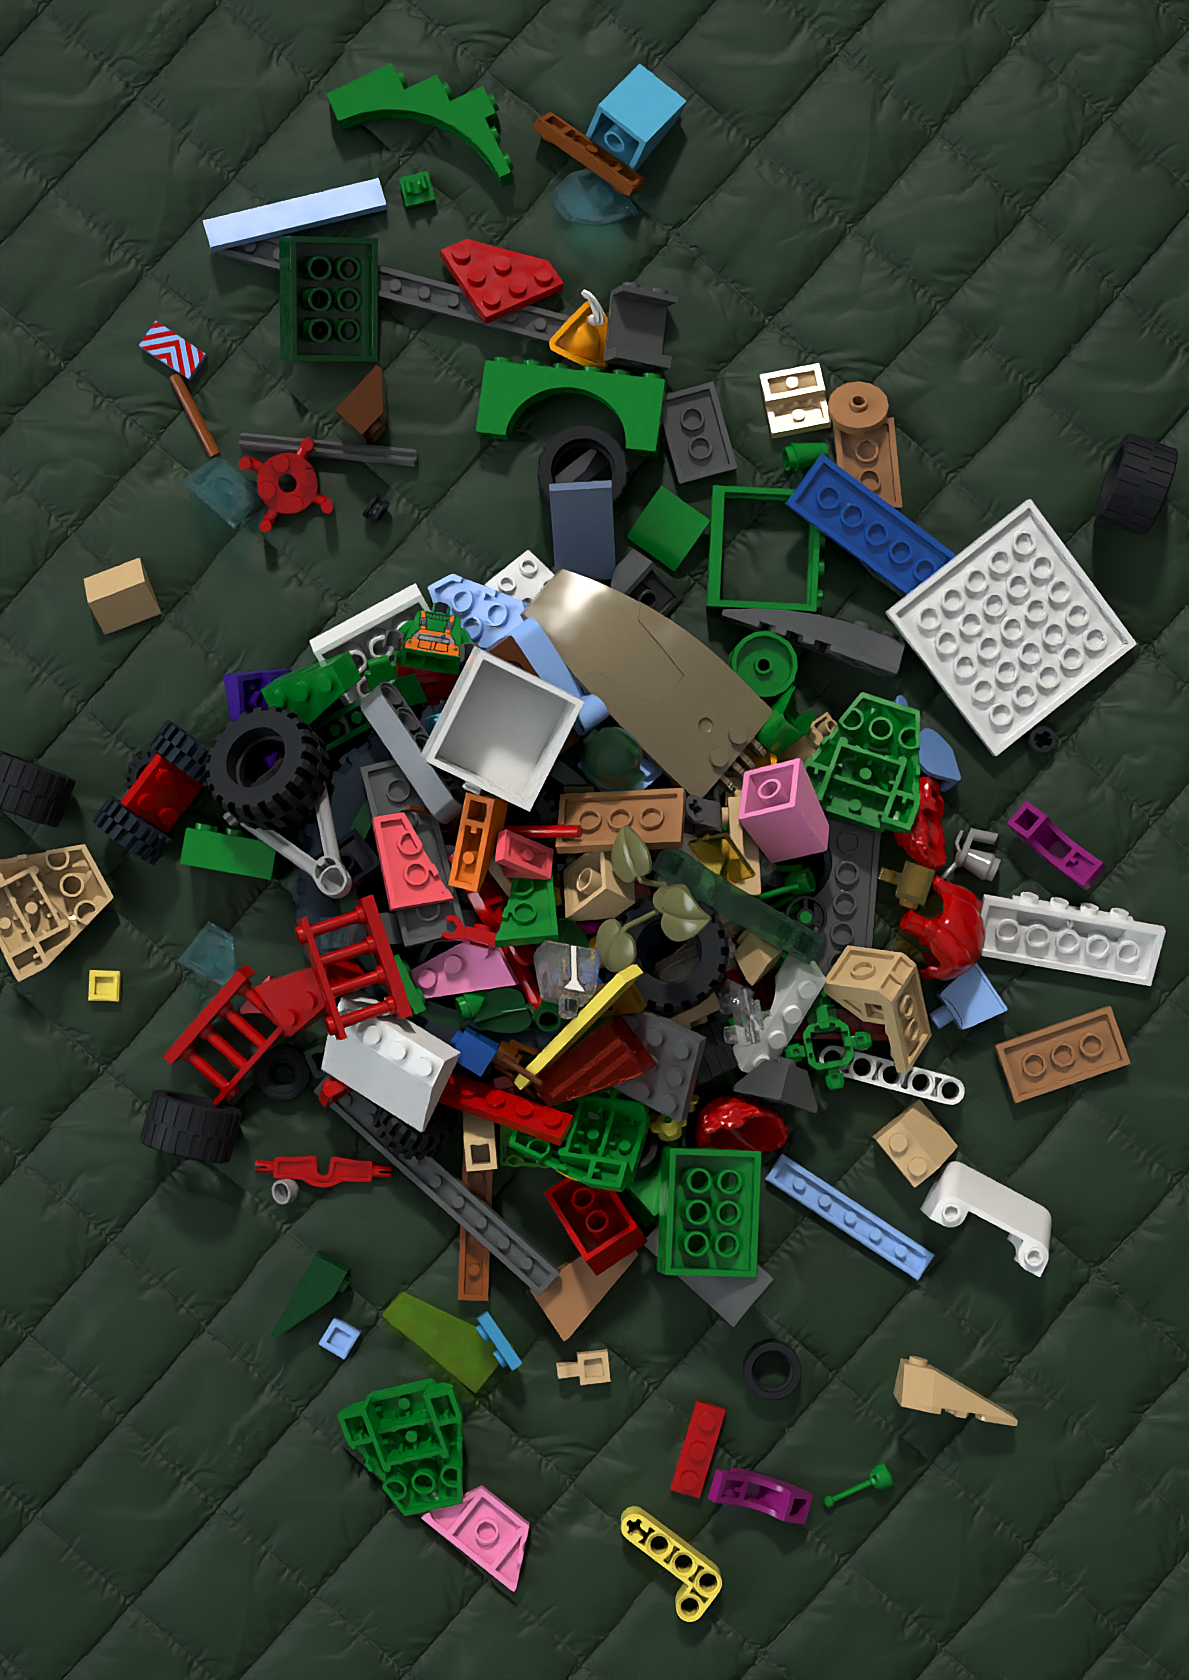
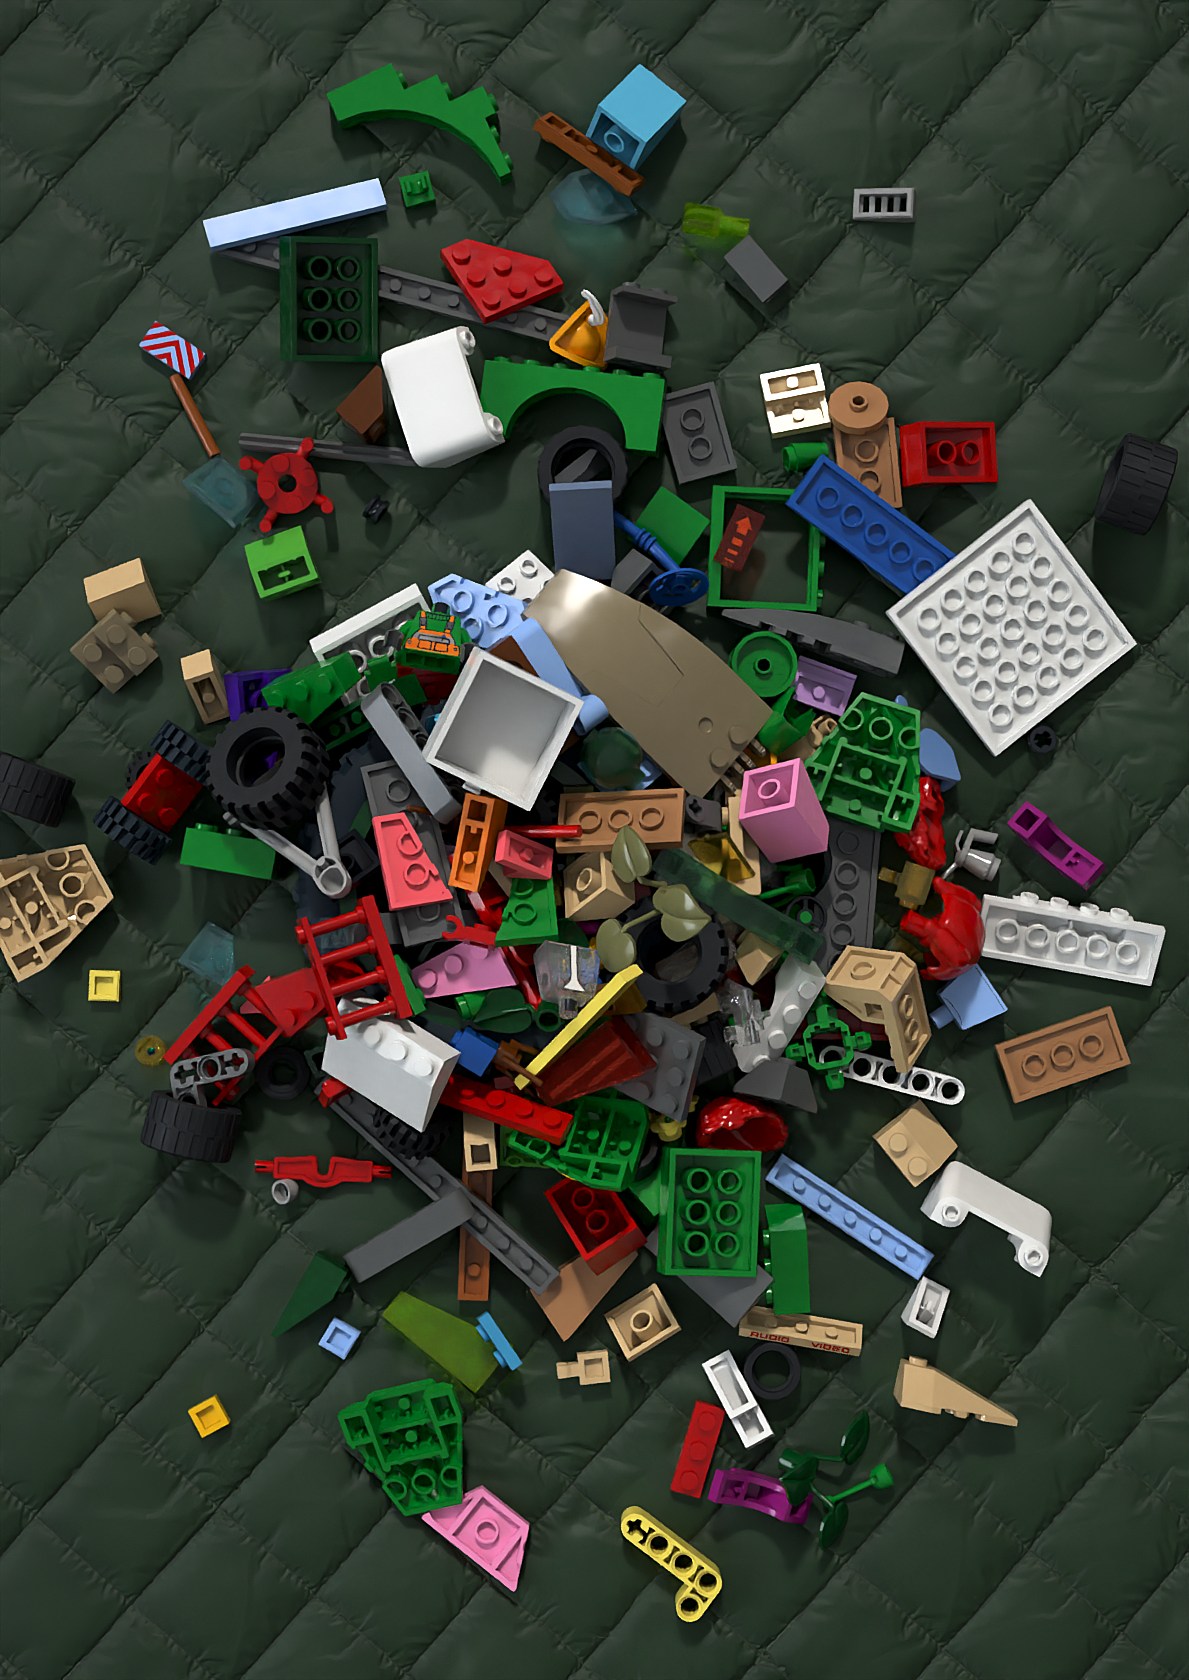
none -> dark tan plate [70,608,159,694]
none -> clear yellow tile [135,1035,167,1068]
none -> dark grey beam [170,1048,255,1107]
none -> tan slope [181,649,230,724]
none -> yellow plate [188,1394,231,1438]
none -> bright green slope [244,525,322,603]
none -> dark grey beam [342,1187,477,1283]
none -> white windscreen [381,326,505,468]
none -> tan slope [604,1283,682,1362]
none -> blue dish [613,509,709,606]
none -> clear neon green arm [681,202,750,238]
none -> white slope [702,1350,775,1450]
none -> clear red tile [712,504,765,573]
none -> dark grey hinge [724,234,790,303]
none -> tan plate [739,1306,862,1356]
none -> green wedge [762,1203,810,1315]
none -> dark green plant [778,1410,870,1552]
none -> lavender plate [788,655,857,718]
none -> light grey slope [853,188,917,223]
none -> red slope [899,421,998,487]
none -> white slope [901,1276,950,1338]

